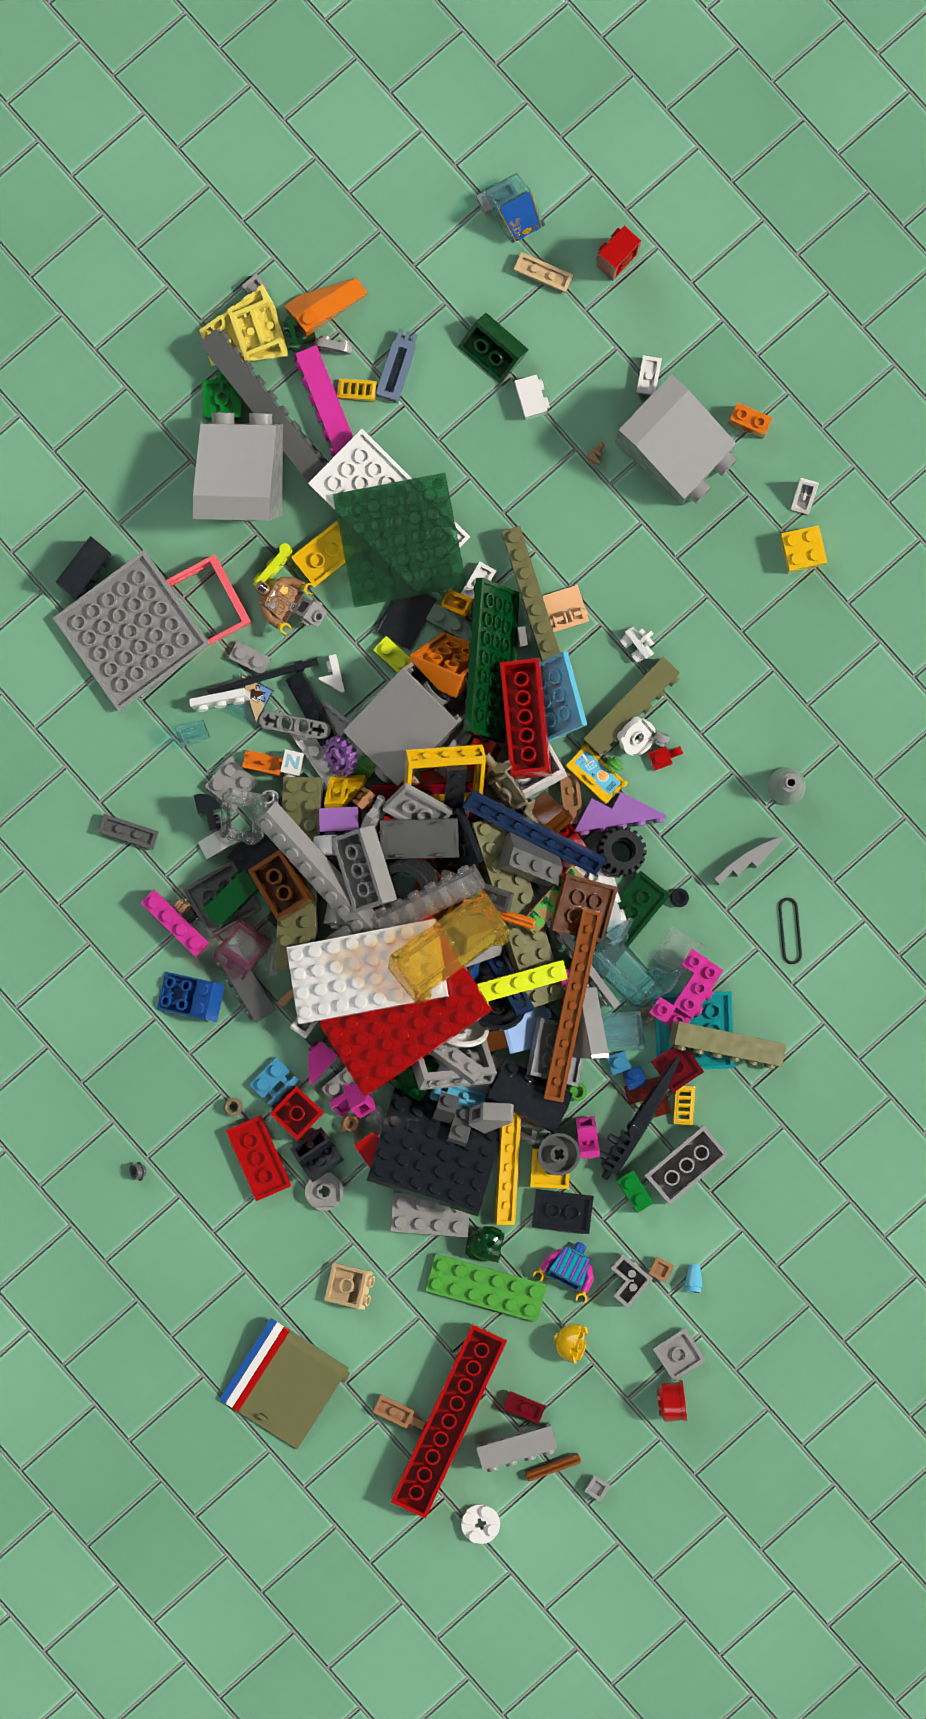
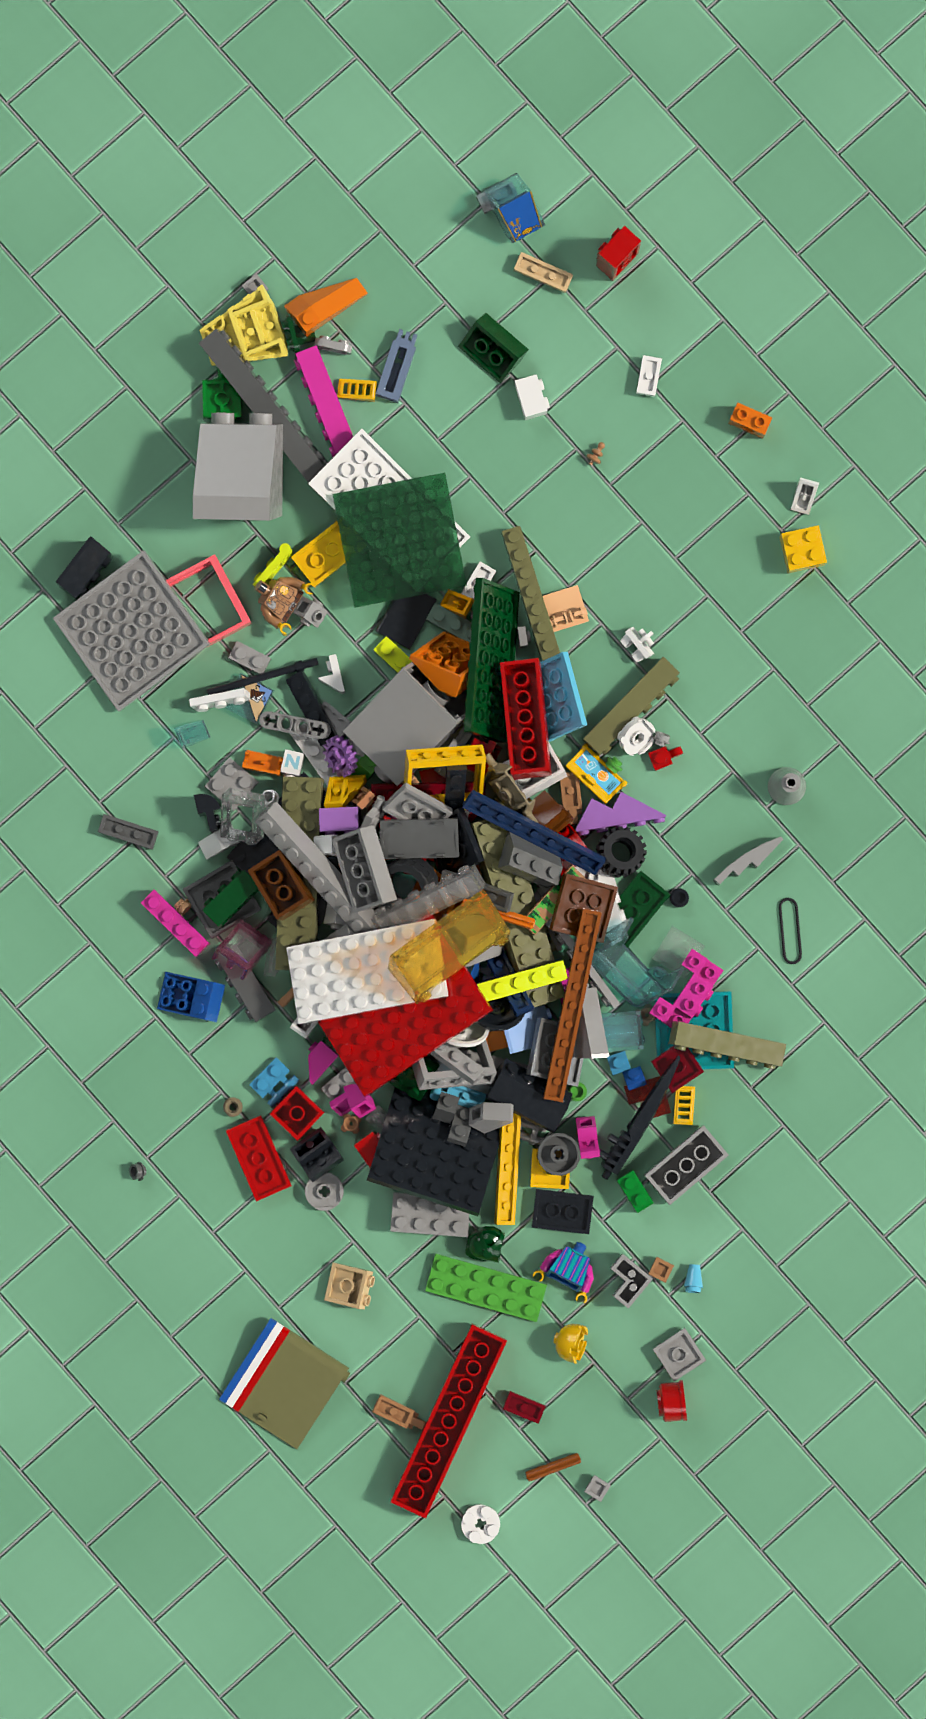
light grey brick [476,1423,558,1472] -> none
light grey slope [615,374,737,505] -> none

